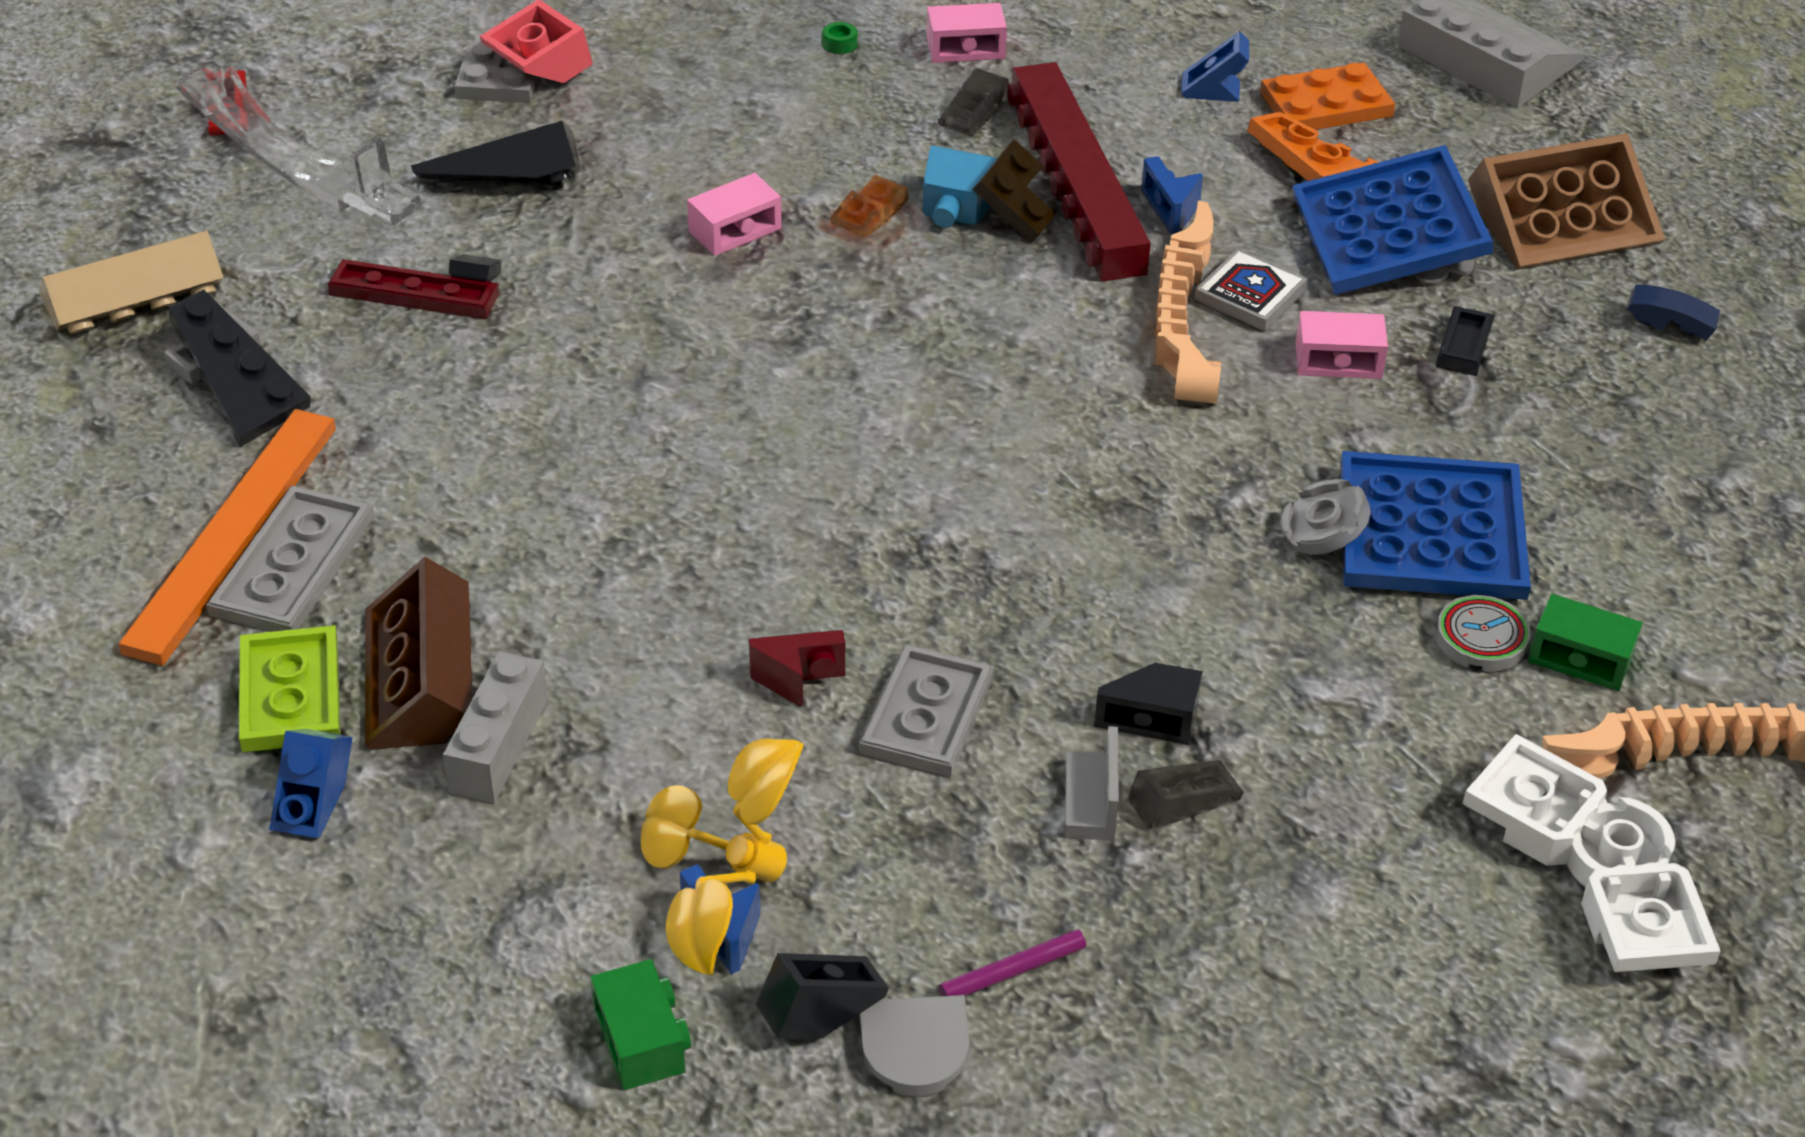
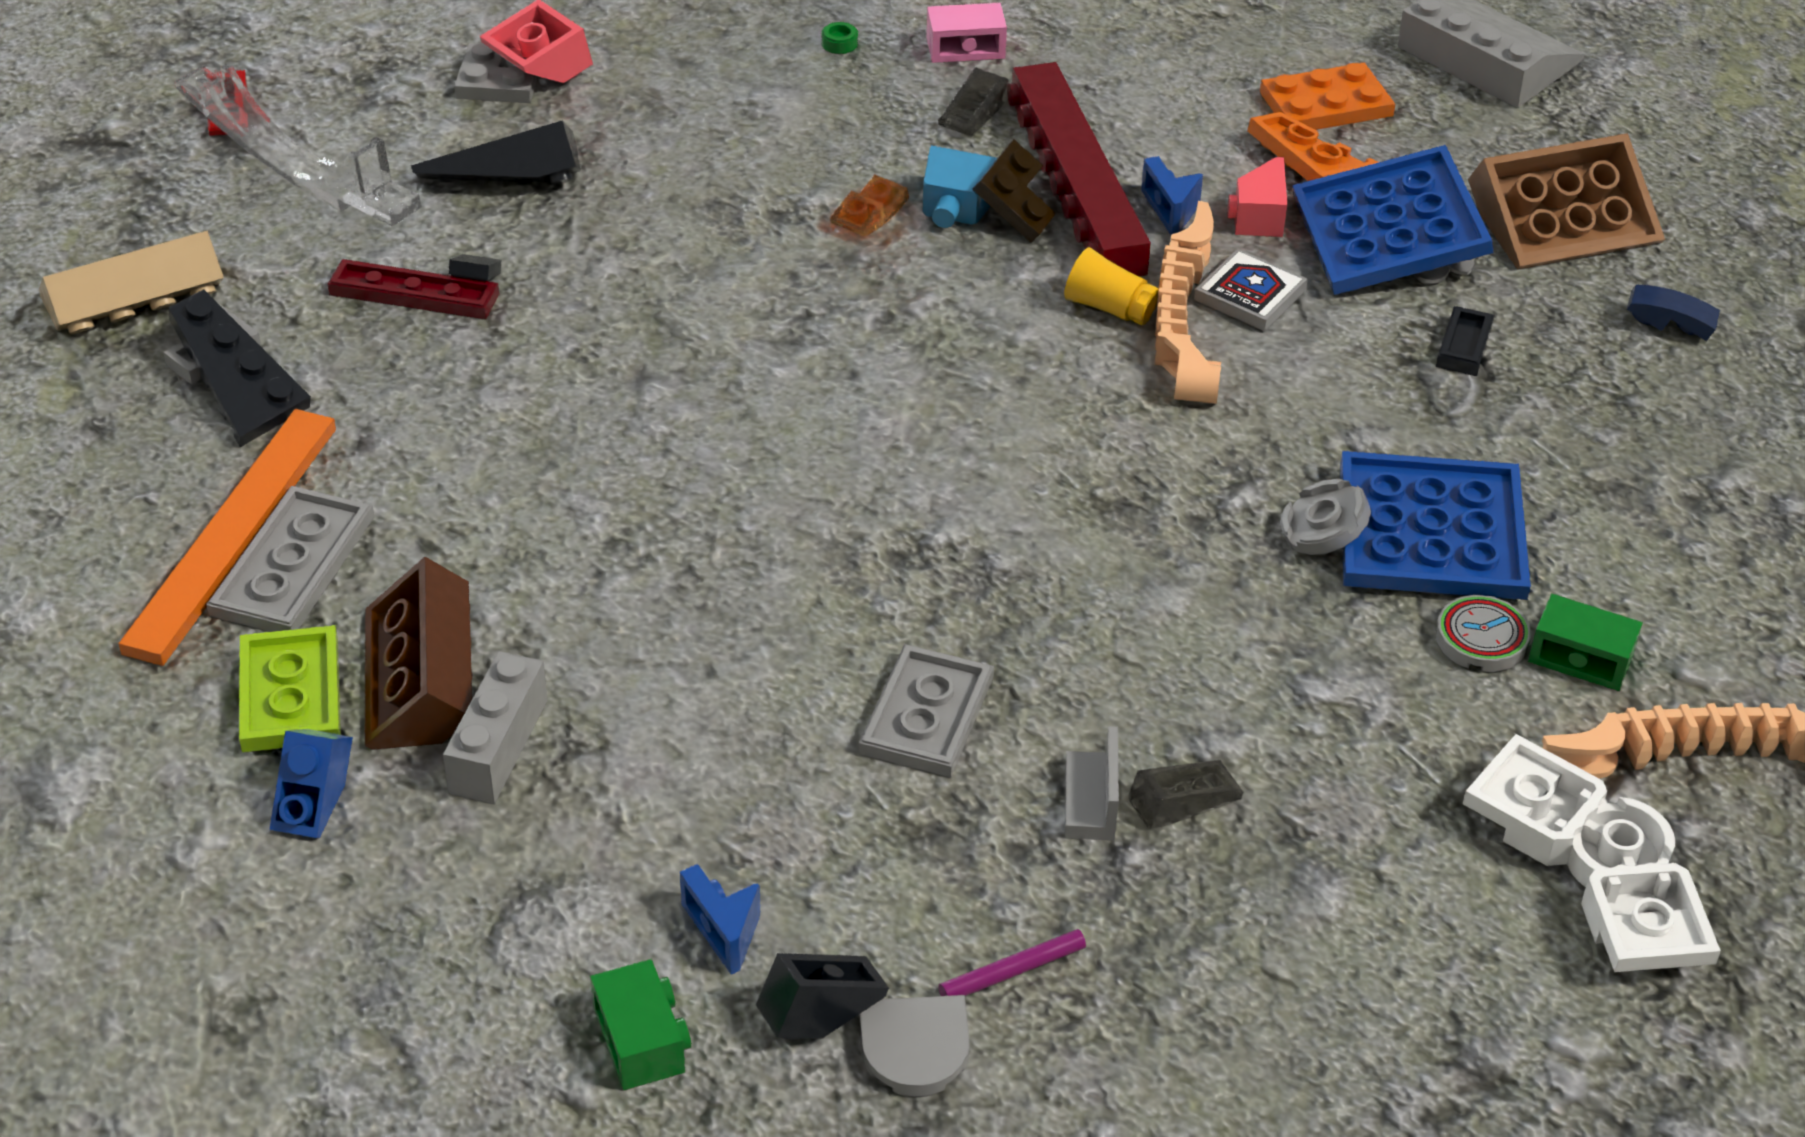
yellow plant [641,739,804,975] -> none
bright pink brick [687,173,782,256] -> none
dark red slope [748,630,846,706] -> none
black slope [1094,662,1203,745] -> none
blue slope [1181,31,1249,102] -> none
bright pink brick [1295,311,1388,379] -> none
none -> yellow plant [1064,247,1159,326]
none -> coral slope [1227,157,1287,237]

